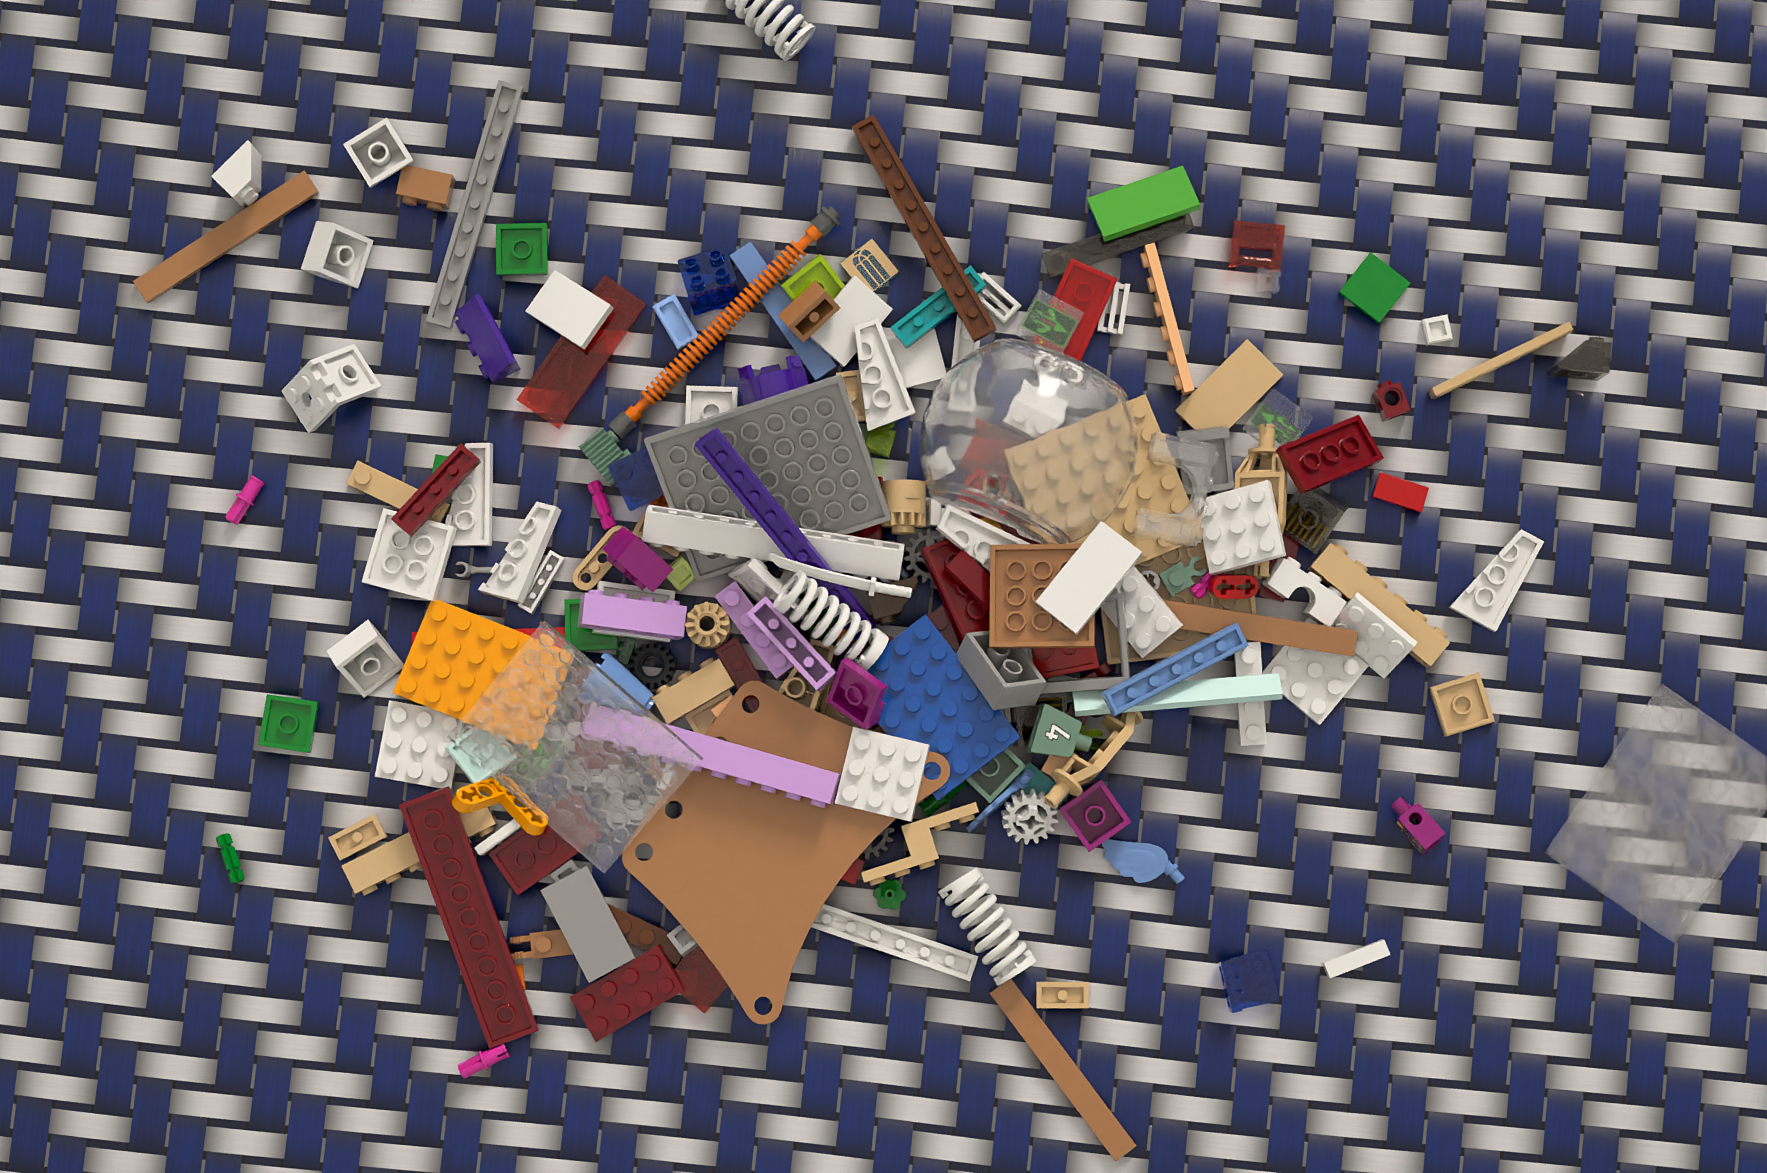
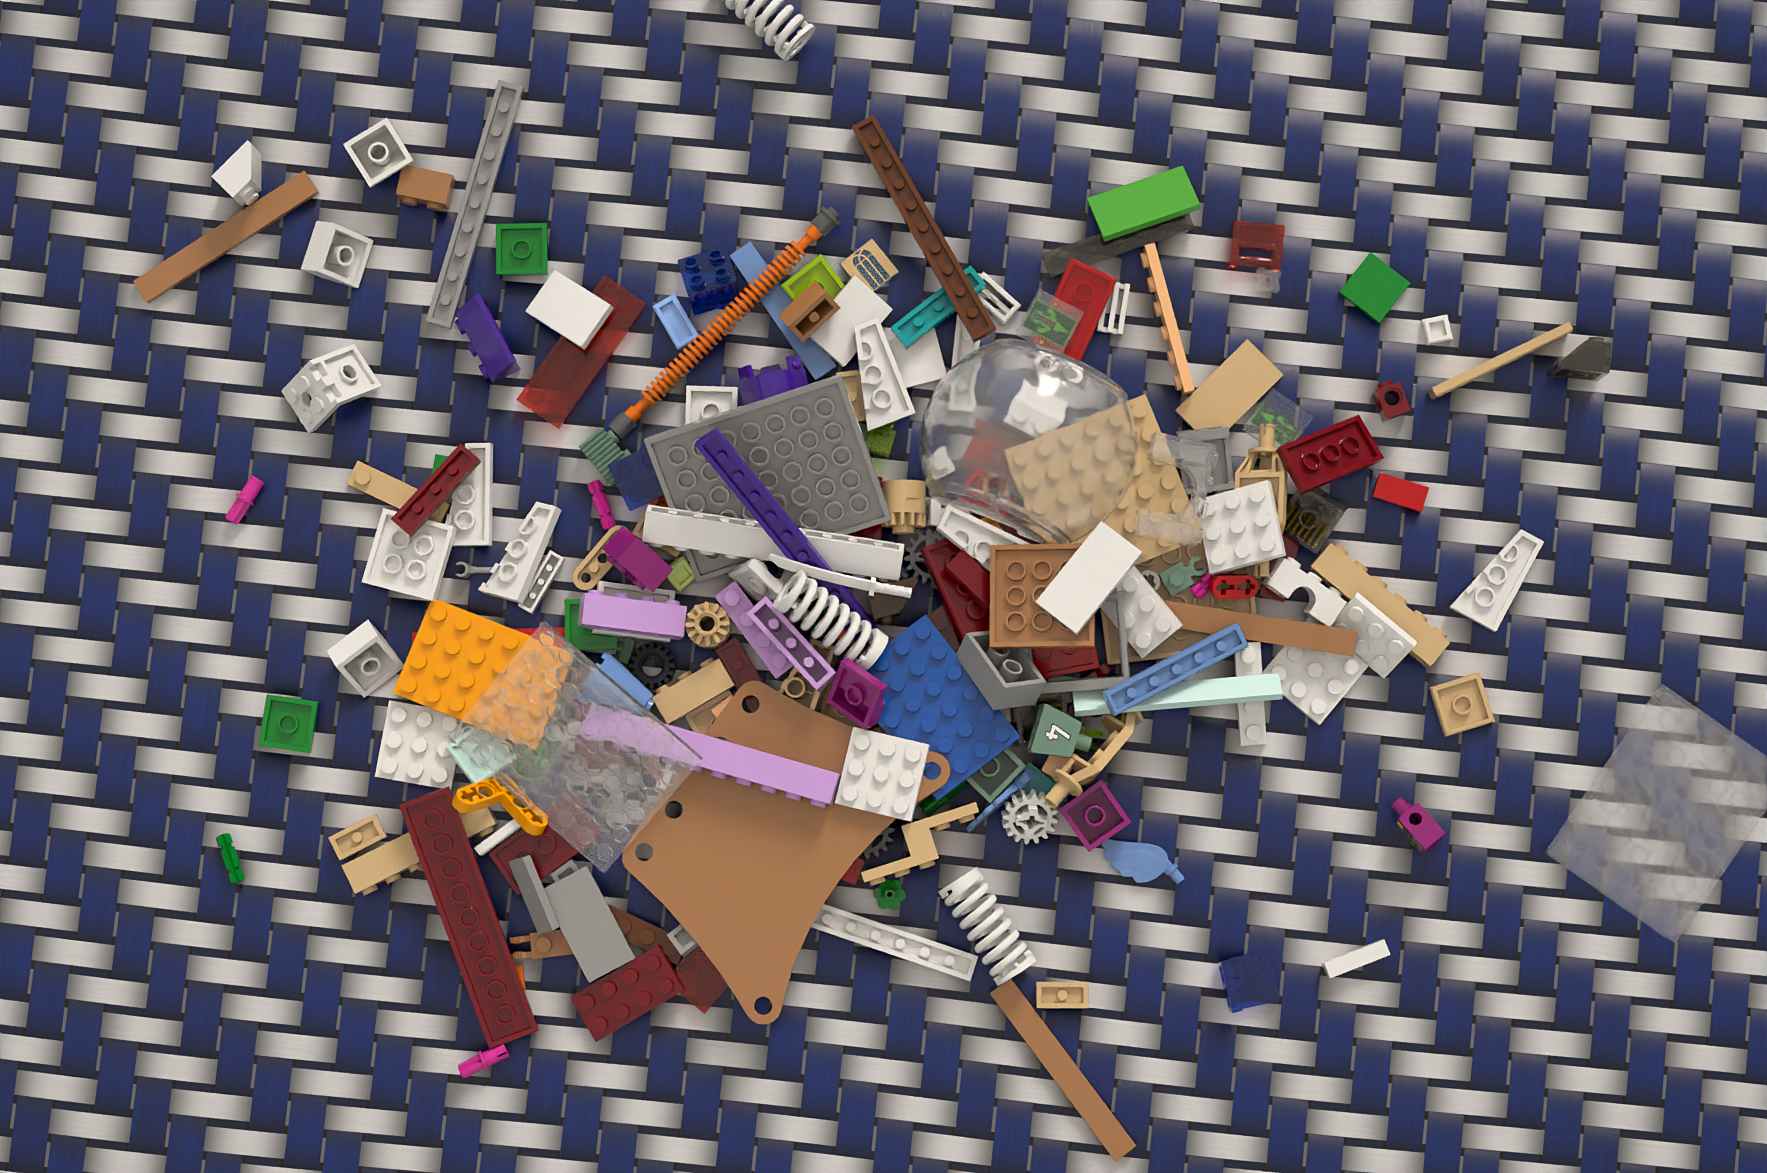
none -> light grey tile [509,855,559,934]

